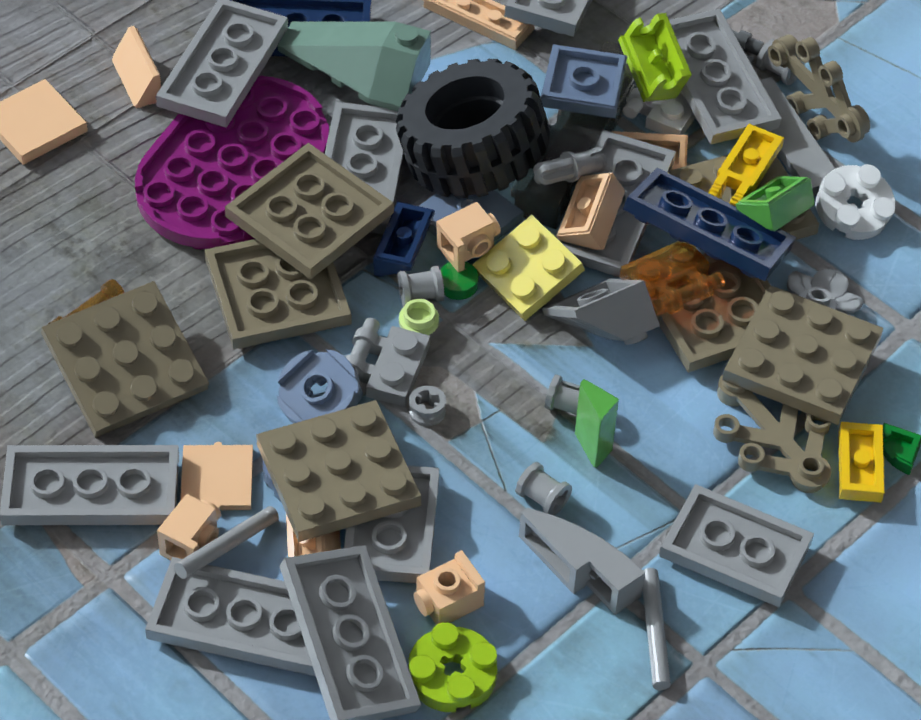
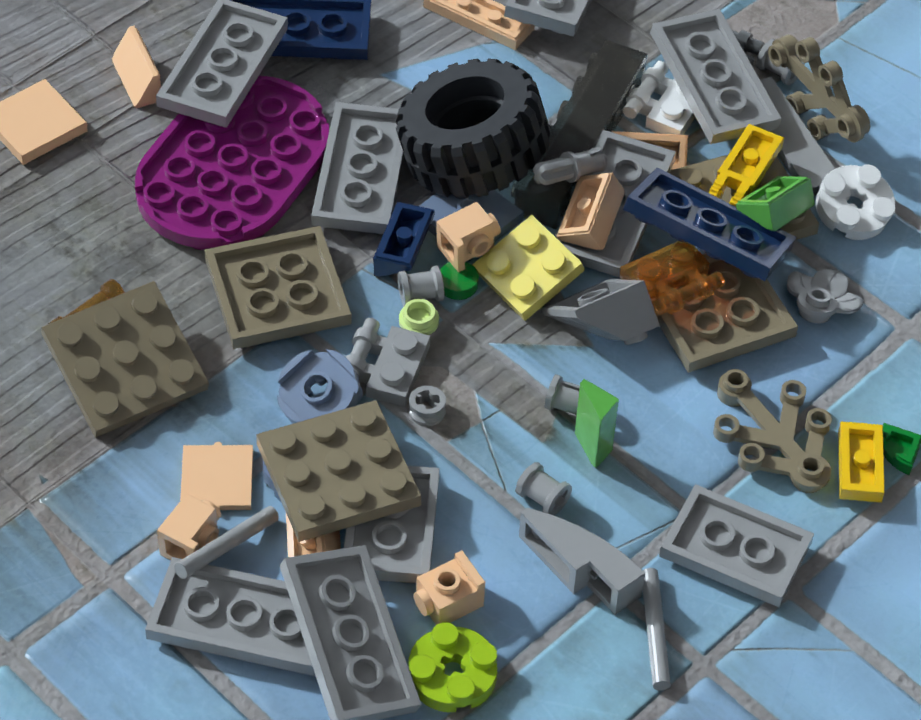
light grey plate [0,445,179,525] -> none
dark tan plate [225,143,394,279] -> none
sand green wedge [278,22,431,112] -> none
sand blue plate [541,44,627,118] -> none
lime hinge [618,13,692,102] -> none
dark tan plate [722,285,883,425] -> none

